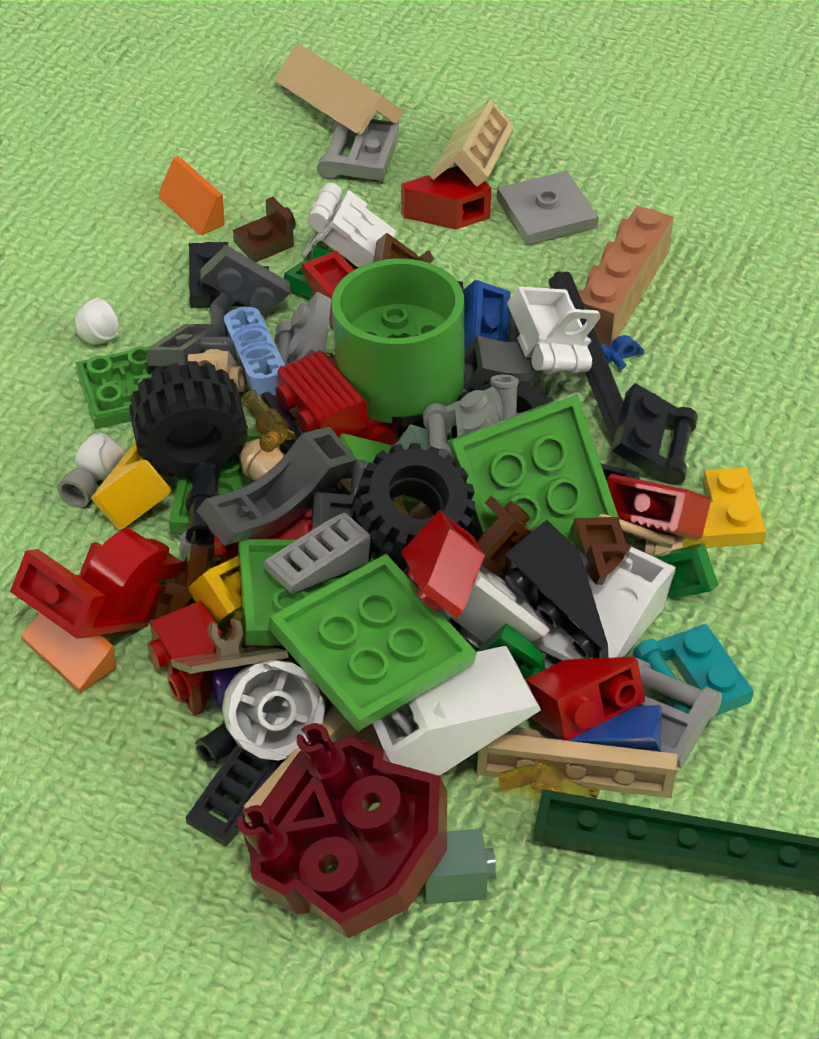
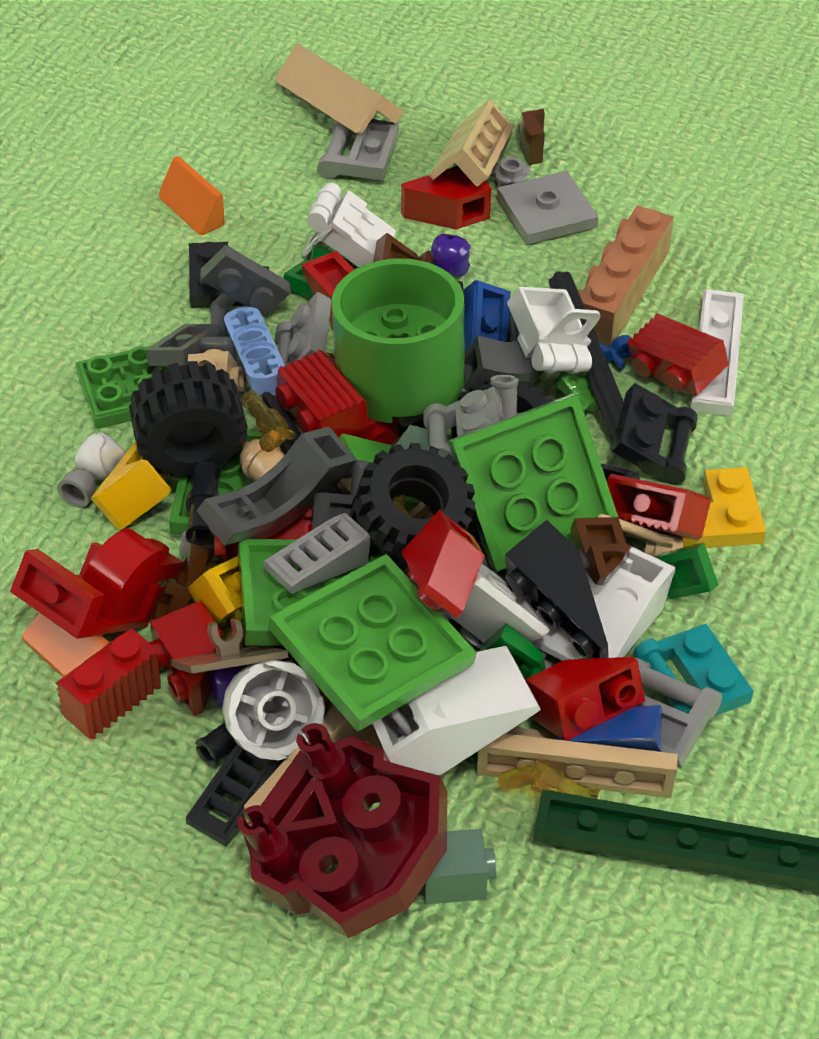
white piece [74,297,119,345] -> none
reddish brown bracket [233,197,296,262] -> none
reddish brown bracket [477,496,533,579] -> none
none -> red brick [55,628,161,739]
none -> dark purple piece [430,234,471,277]
none -> light grey plate [493,157,530,187]
none -> reddish brown slope [519,108,545,165]
none -> bright green piece [555,372,599,412]
none -> red brick [627,313,729,397]
none -> white tile [691,289,744,417]

